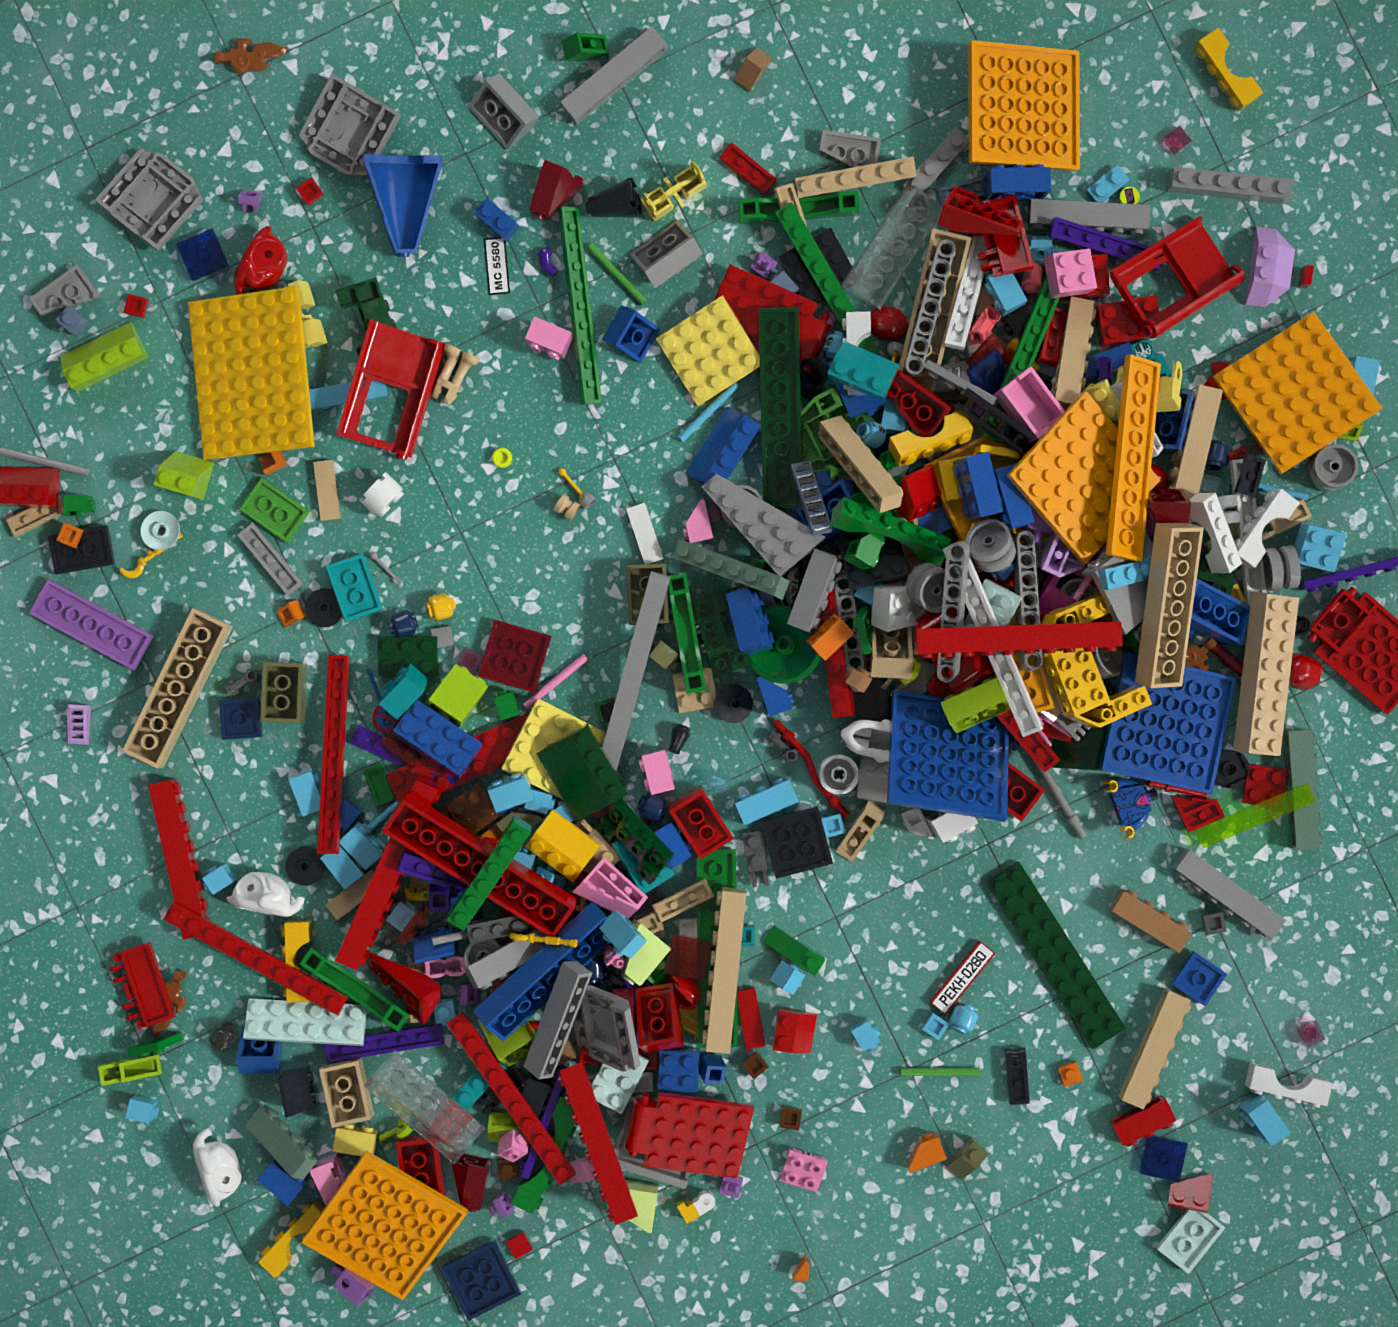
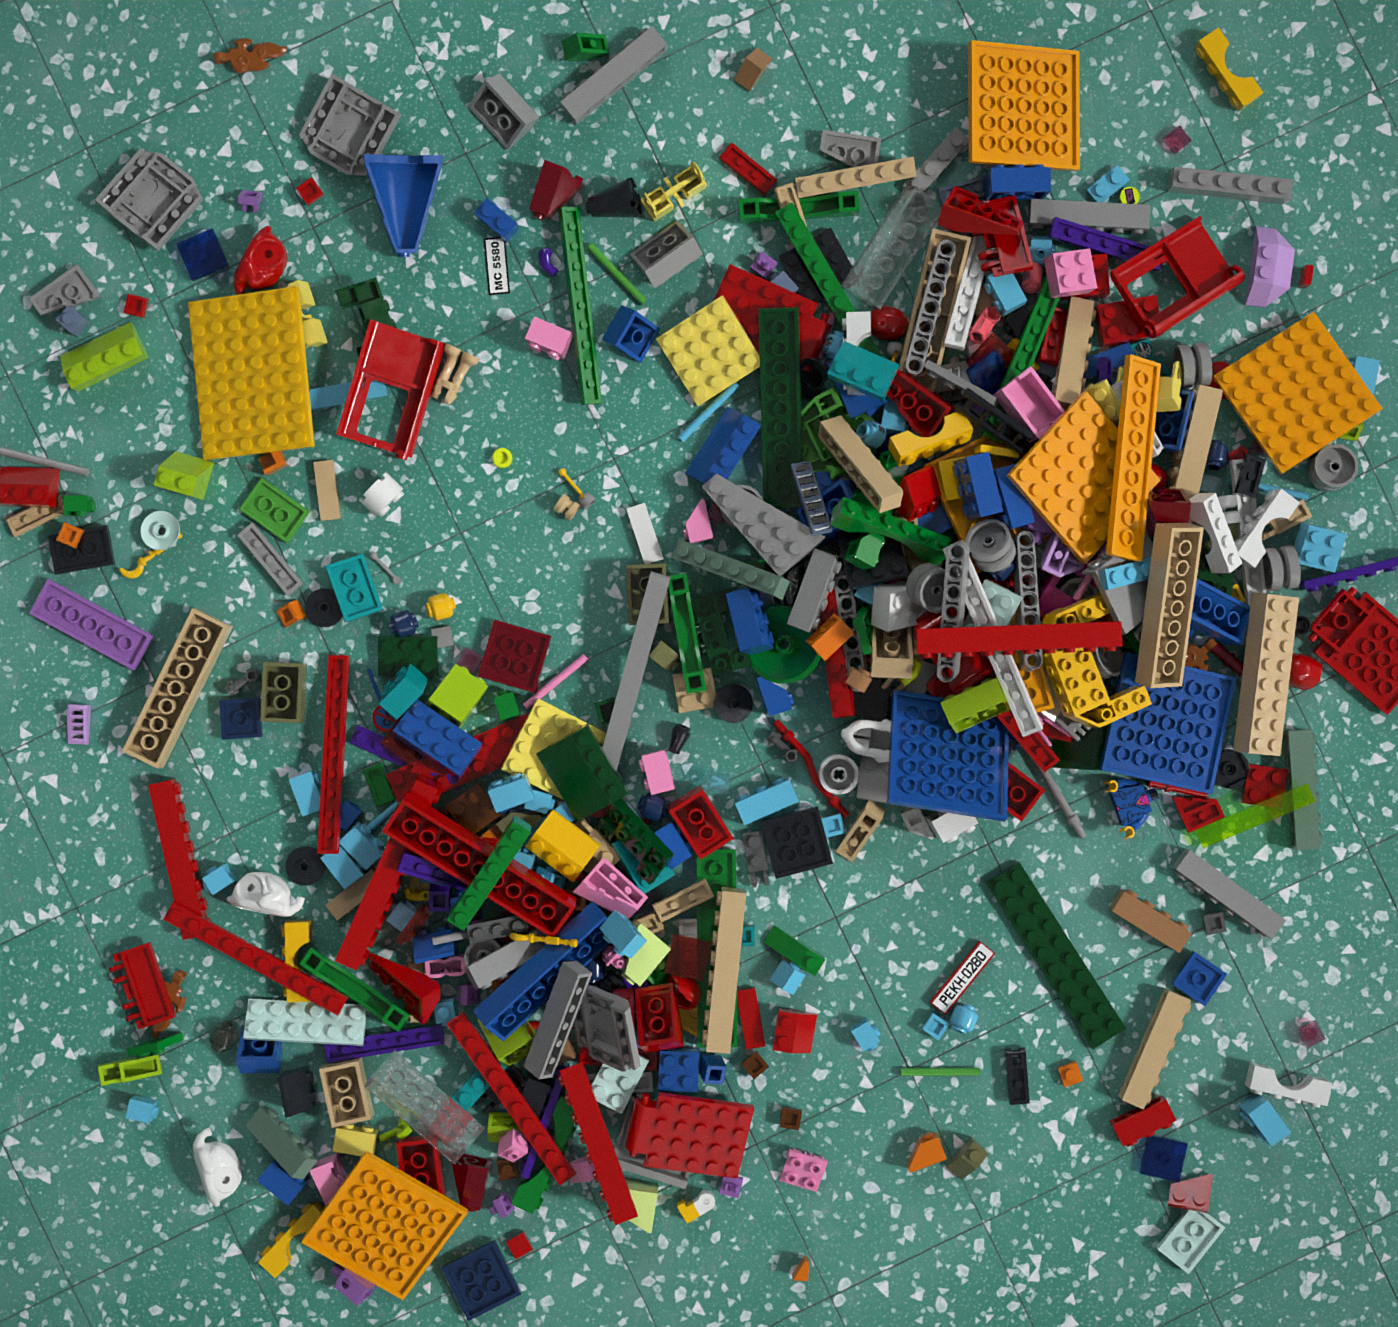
none -> light grey wheel [1173,342,1212,389]

